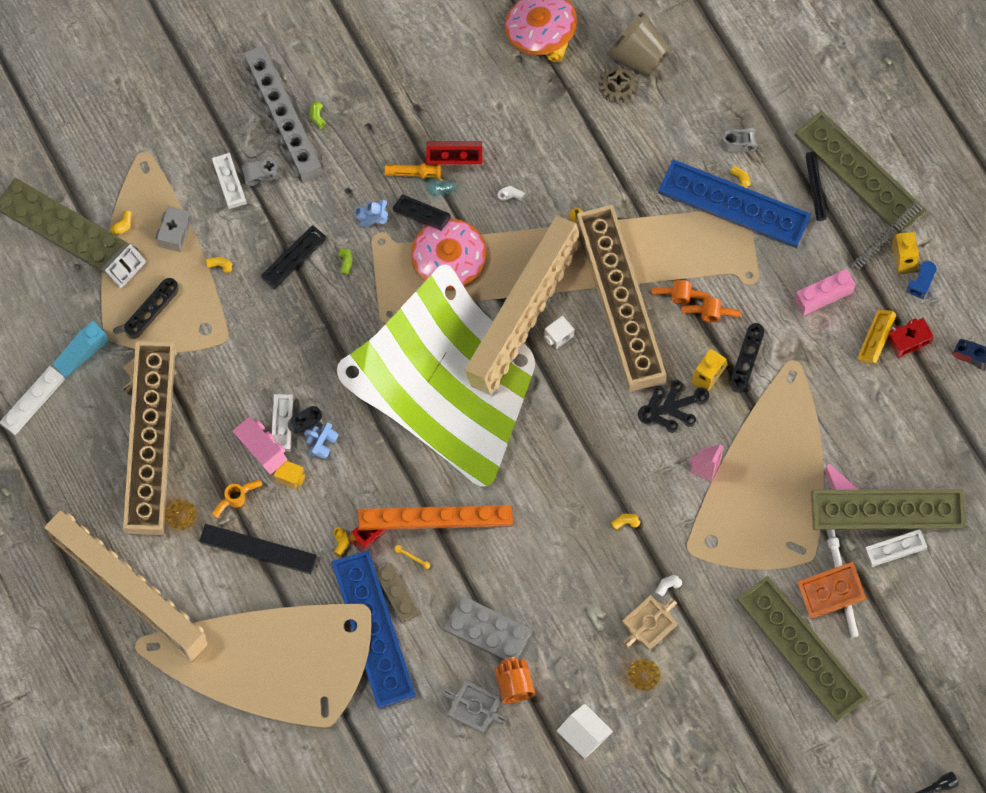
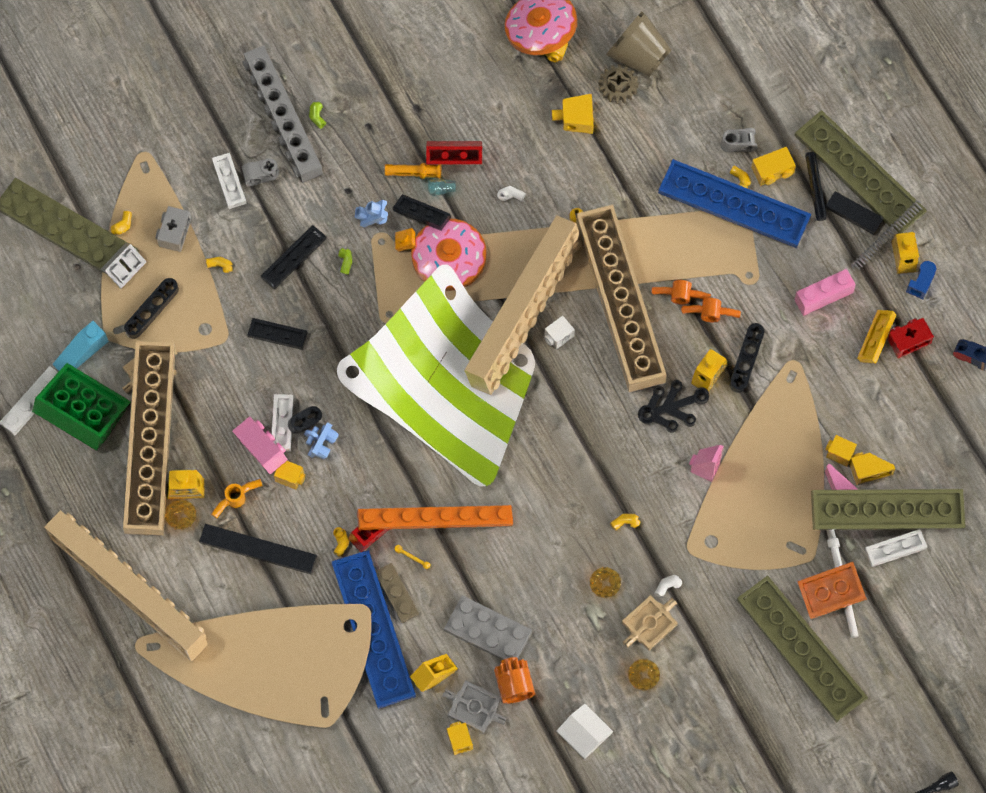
none -> green slope [32,363,131,451]
none -> yellow torso [167,470,205,499]
none -> black tile [247,318,308,350]
none -> light orange plate [395,228,415,252]
none -> yellow slope [410,654,458,692]
none -> yellow brick [447,722,473,755]
none -> yellow torso [552,94,594,134]
none -> clear yellow gear [590,567,621,599]
none -> yellow brick [751,147,796,186]
none -> black tile [825,191,883,235]
none -> yellow brick [825,435,857,467]
none -> yellow slope [849,452,895,485]

